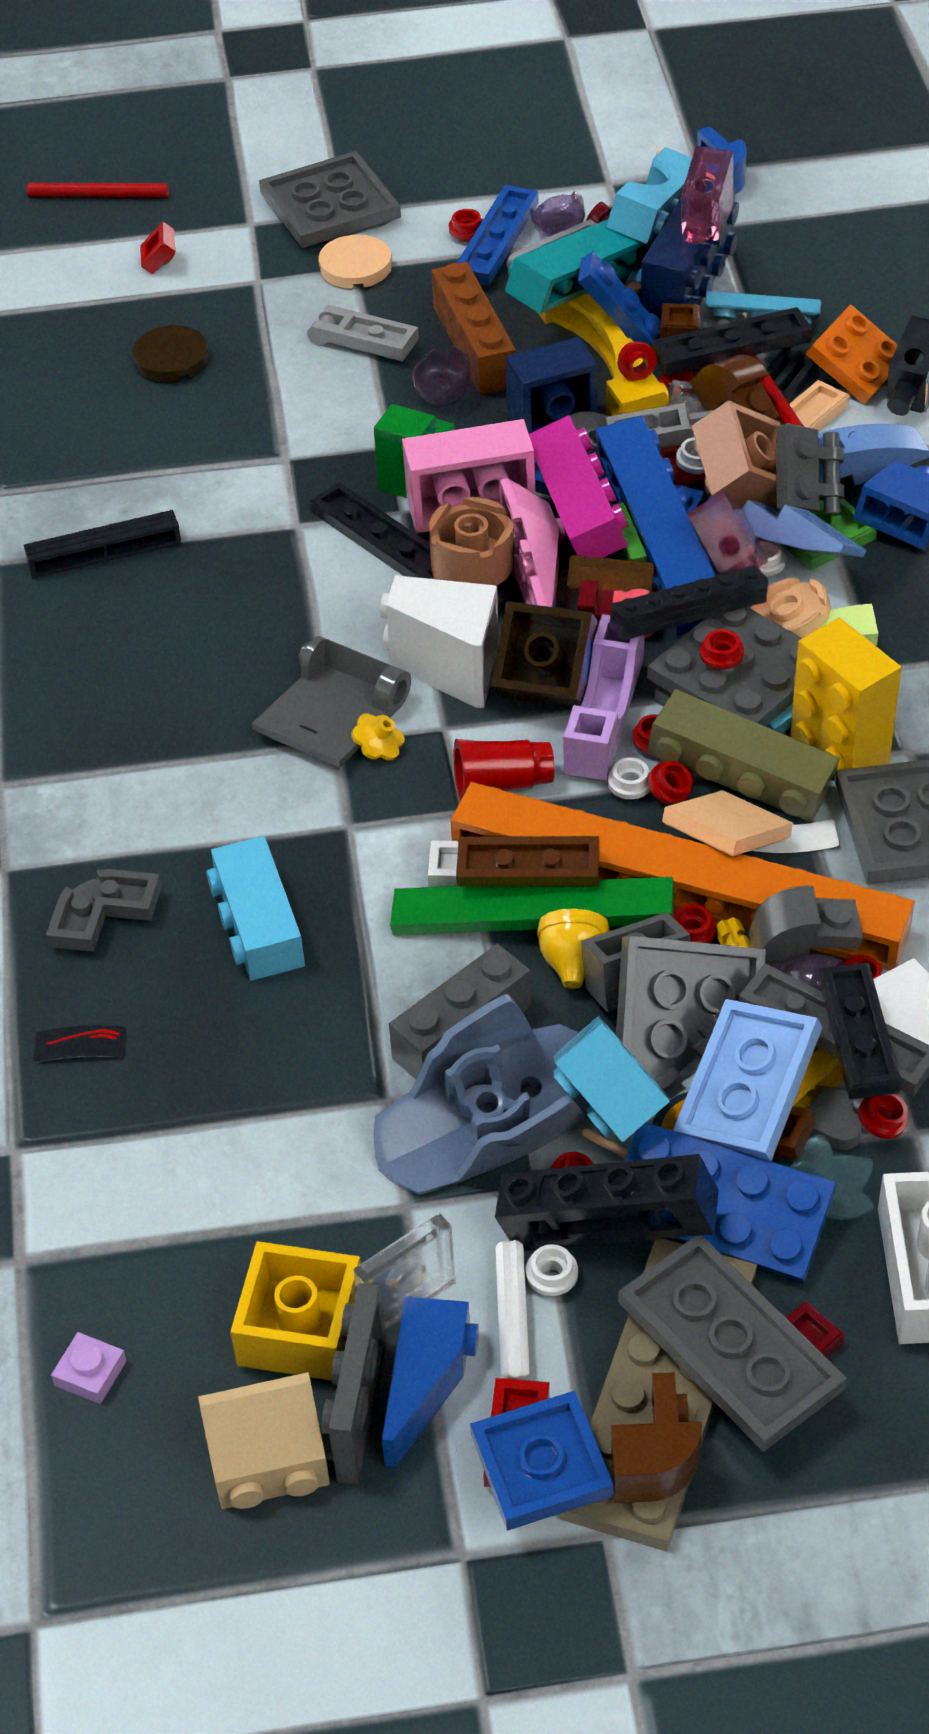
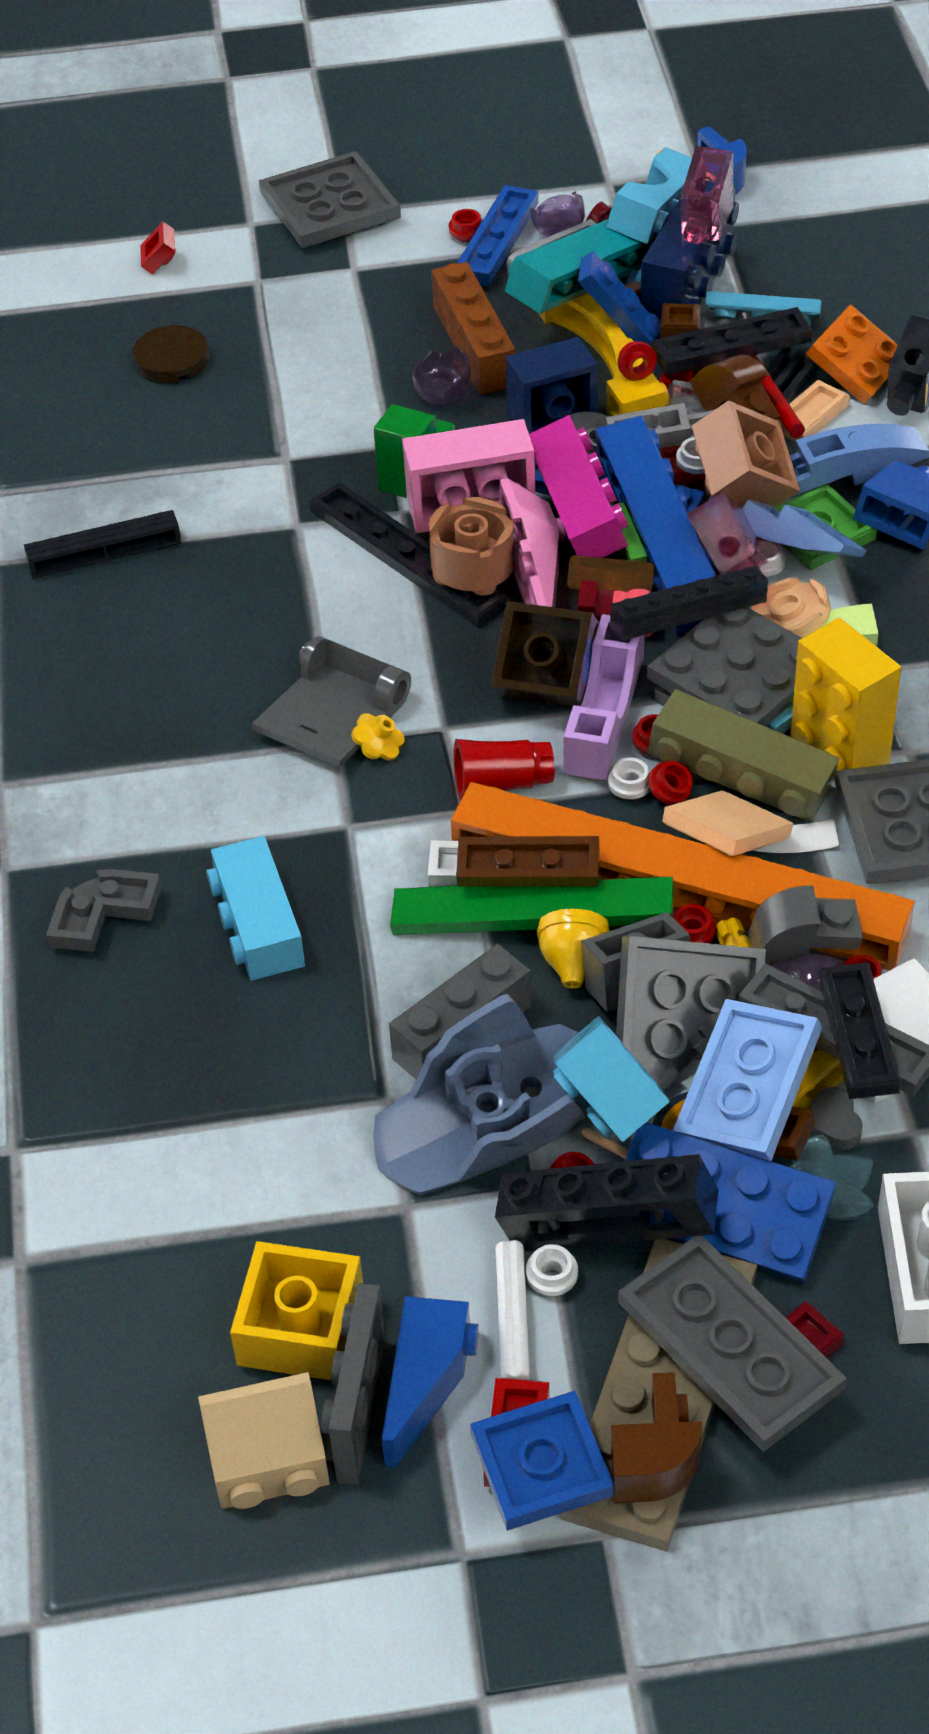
red bar [27,183,169,198] -> none
black sticker [33,1025,126,1063] -> none
lavender plate [51,1332,127,1404] -> none
light grey plate [307,305,419,361] -> none
light nougat tile [318,235,392,289] -> none
clear tile [353,1213,456,1330] -> none
white slope [380,575,499,708] -> none
red plate [700,629,744,670] -> none
dark grey plate [776,423,844,516] -> none
red plate [858,1094,908,1139] -> none

